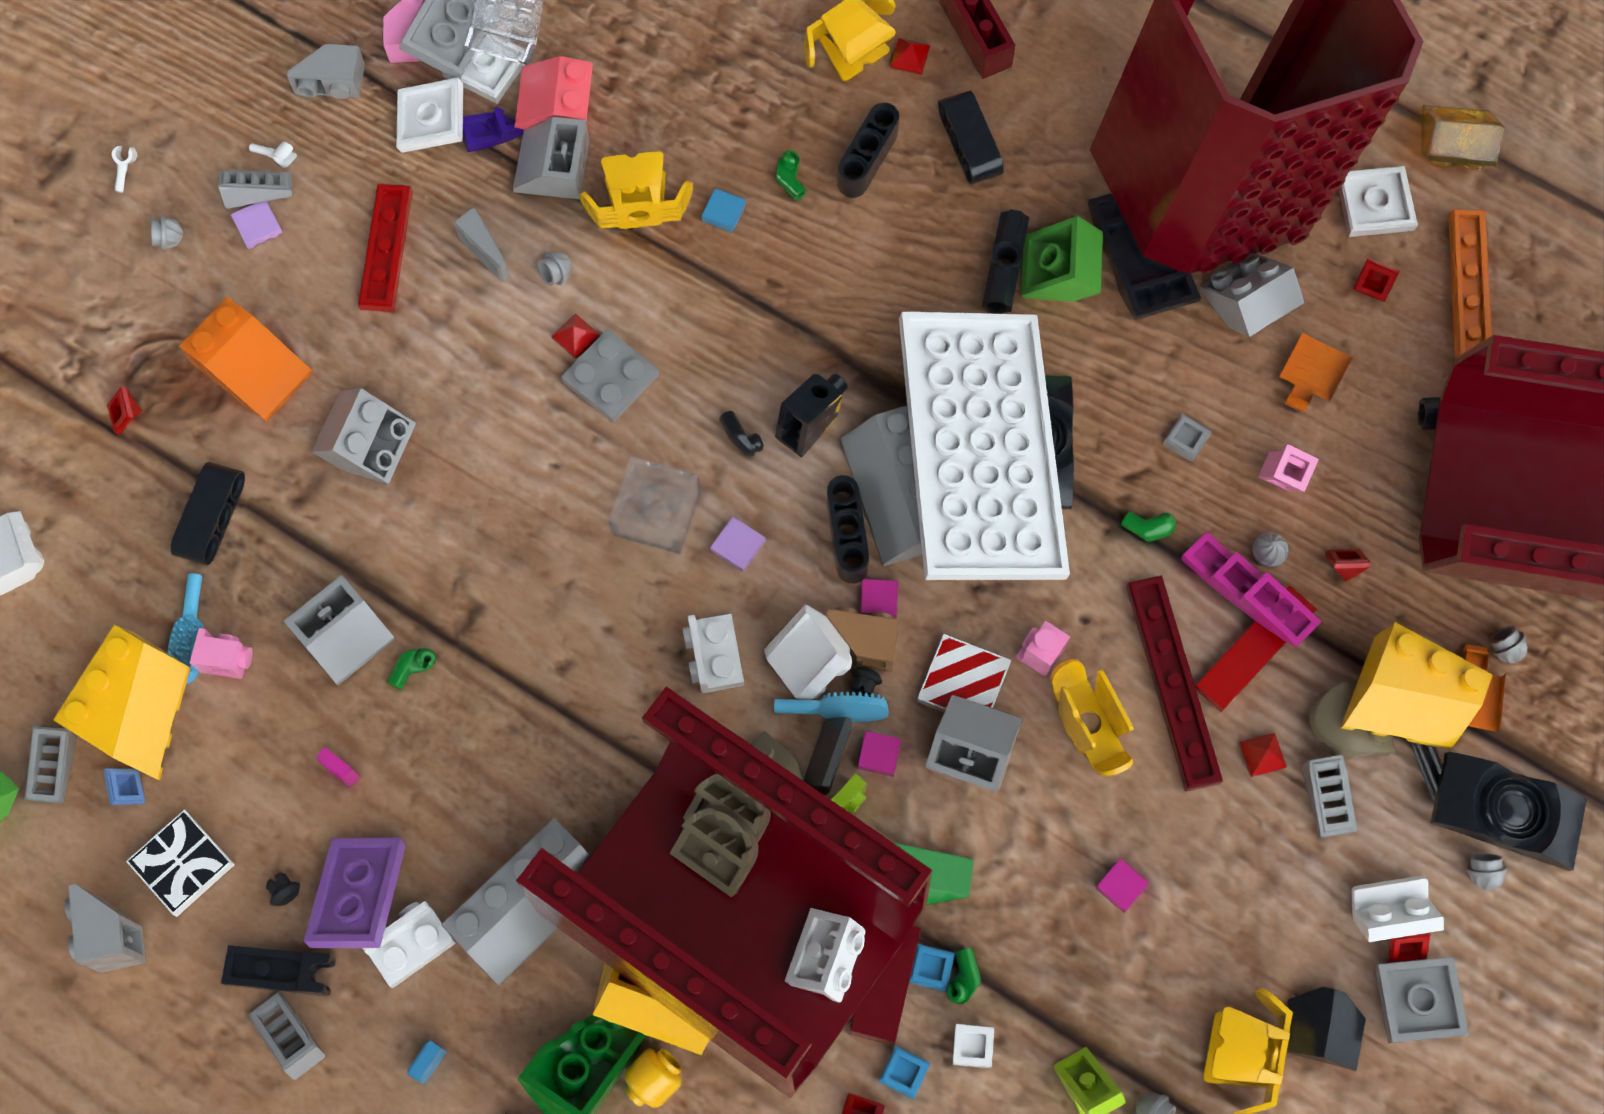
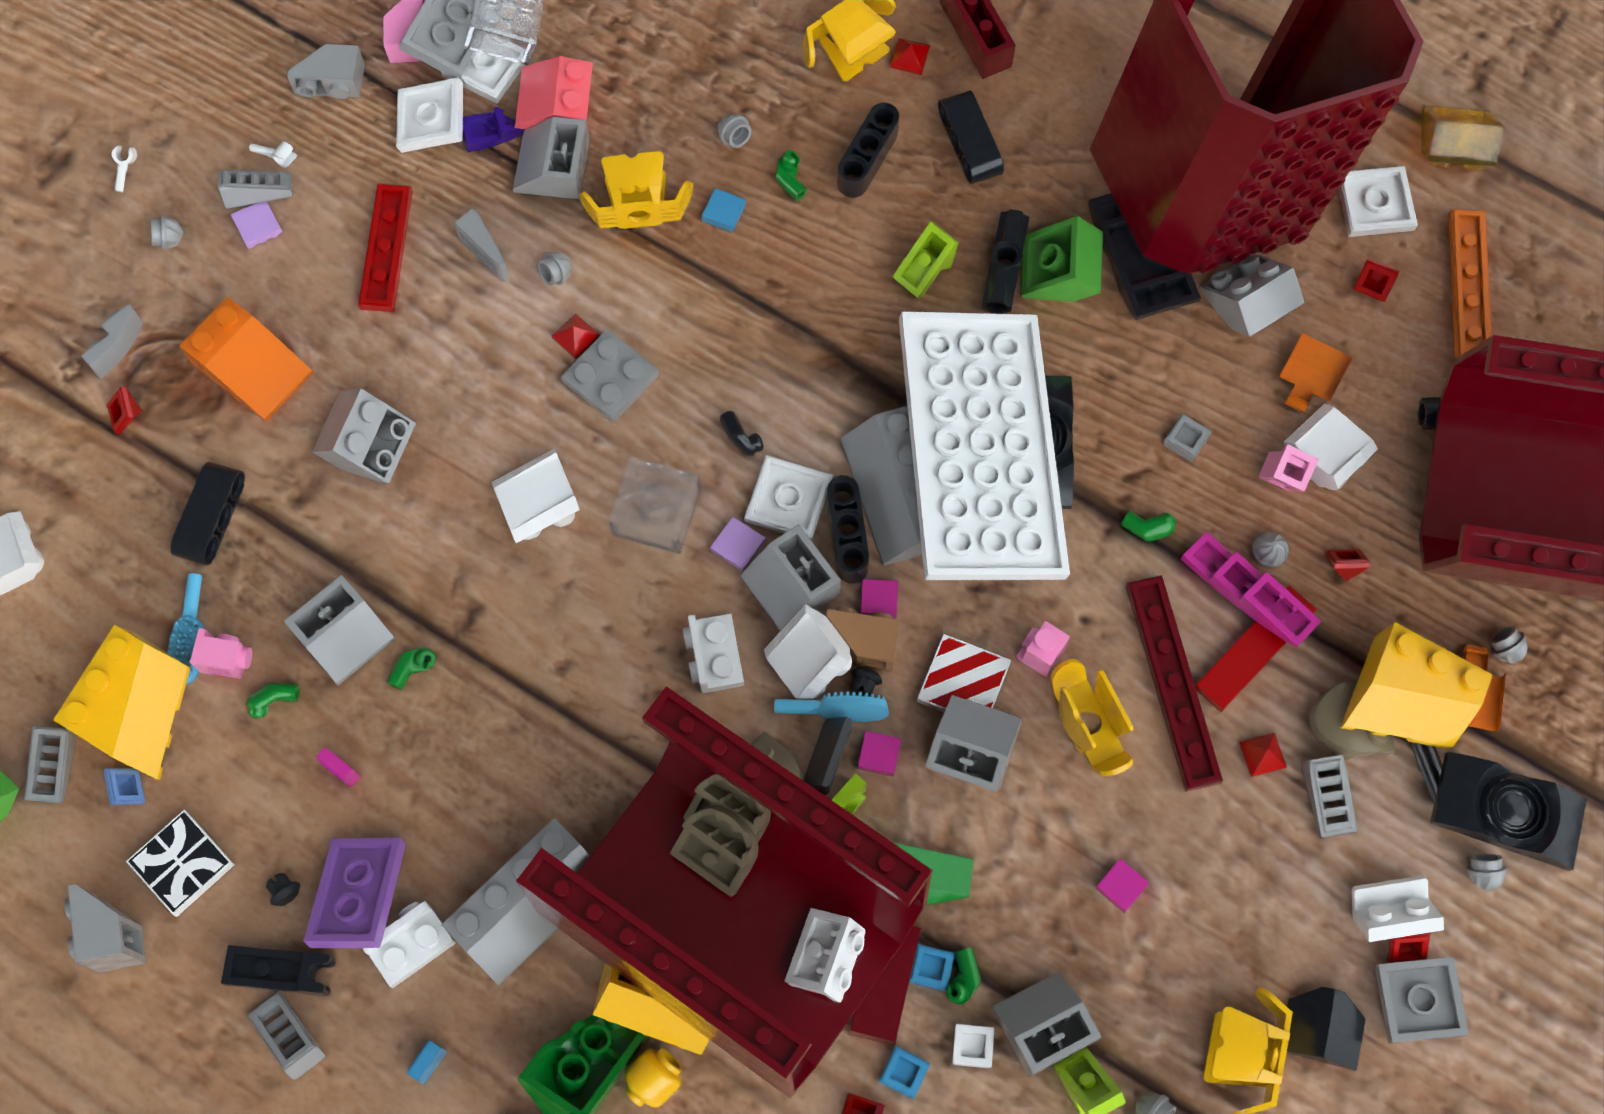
black torso [775,374,848,458] -> none
none -> light grey slope [81,304,143,379]
none -> green arm [246,682,300,718]
none -> white slope [491,449,580,543]
none -> light grey plate [717,113,751,148]
none -> light grey slope [740,524,841,631]
none -> white tile [744,455,833,541]
none -> lime slope [892,221,959,298]
none -> light grey slope [991,972,1102,1078]
none -> white slope [1284,404,1378,490]

